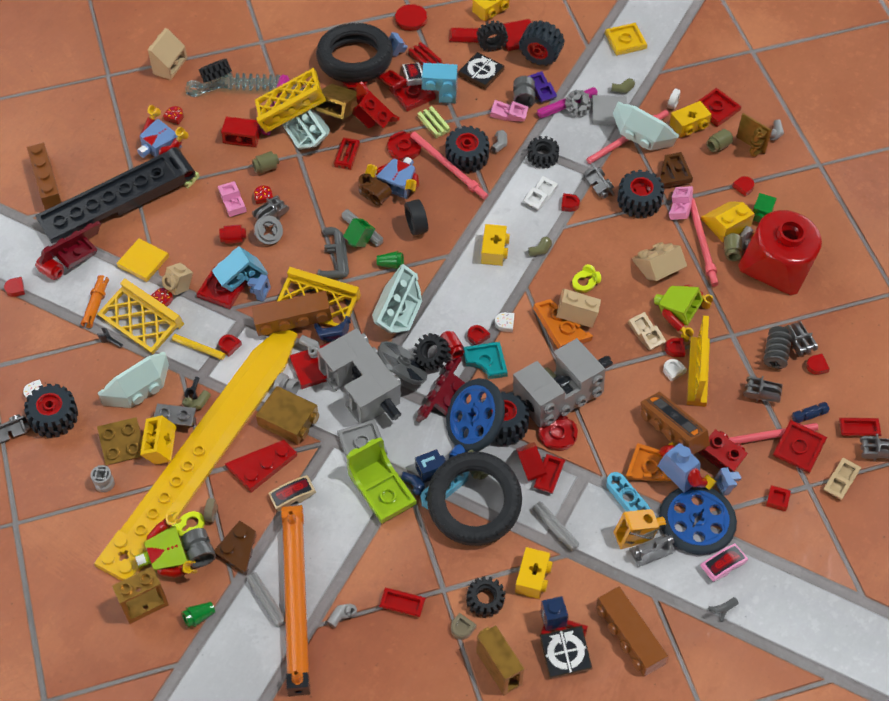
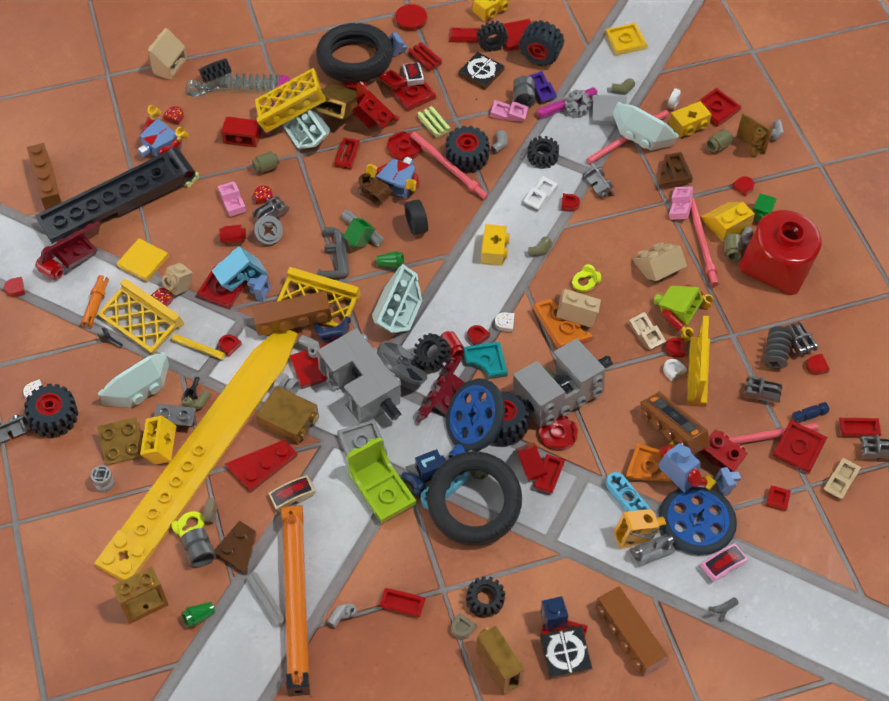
torso [135,511,197,578] -> none
medium azure brick [422,63,458,103] -> none
yellow brick [515,547,553,599] -> none
light grey axle [533,502,579,551] -> none
black wheel [617,170,664,218] -> none

